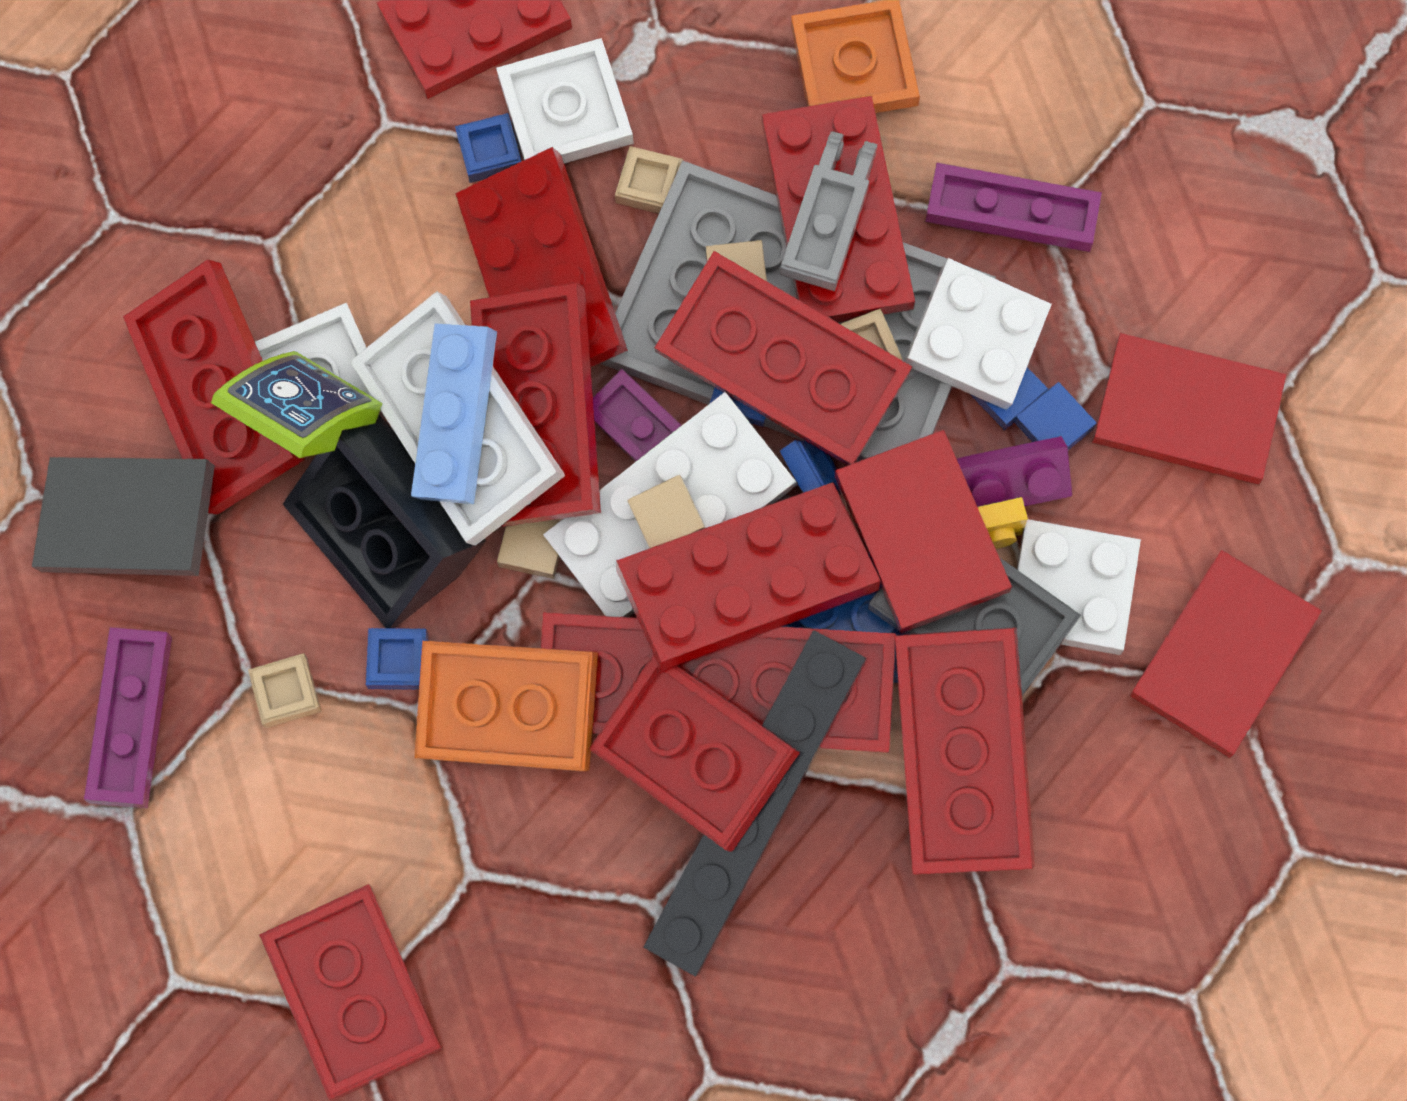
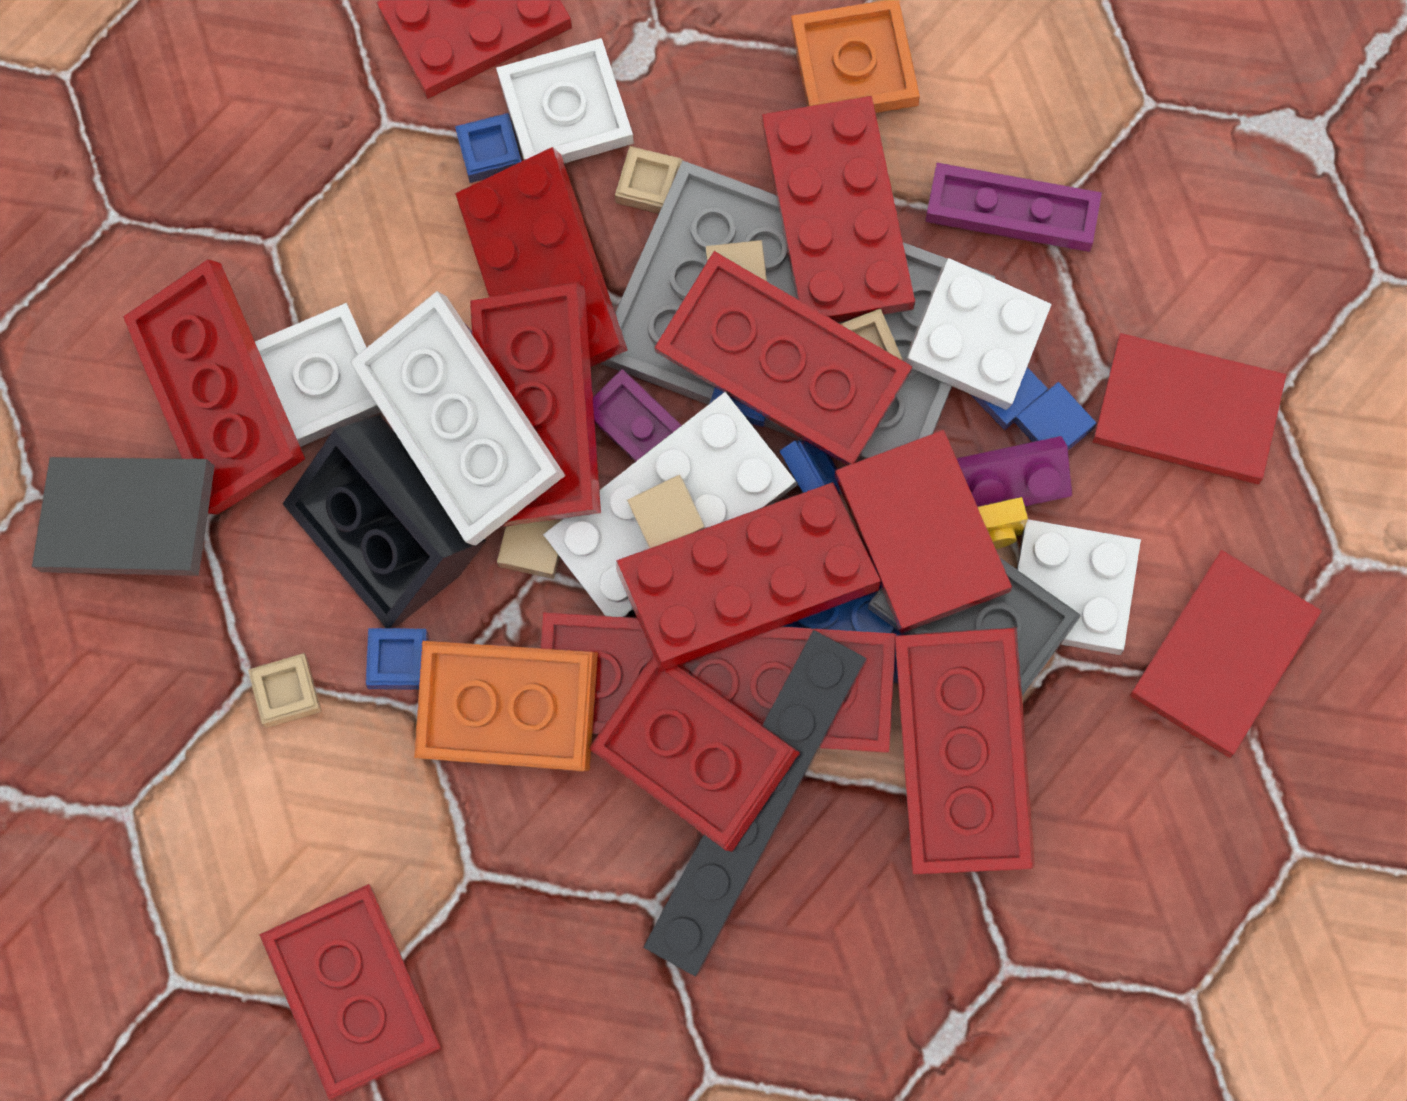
magenta plate [84,627,172,809] -> none
slope [211,351,383,458] -> none
light blue plate [411,324,497,504] -> none
light grey hinge [780,131,878,291] -> none

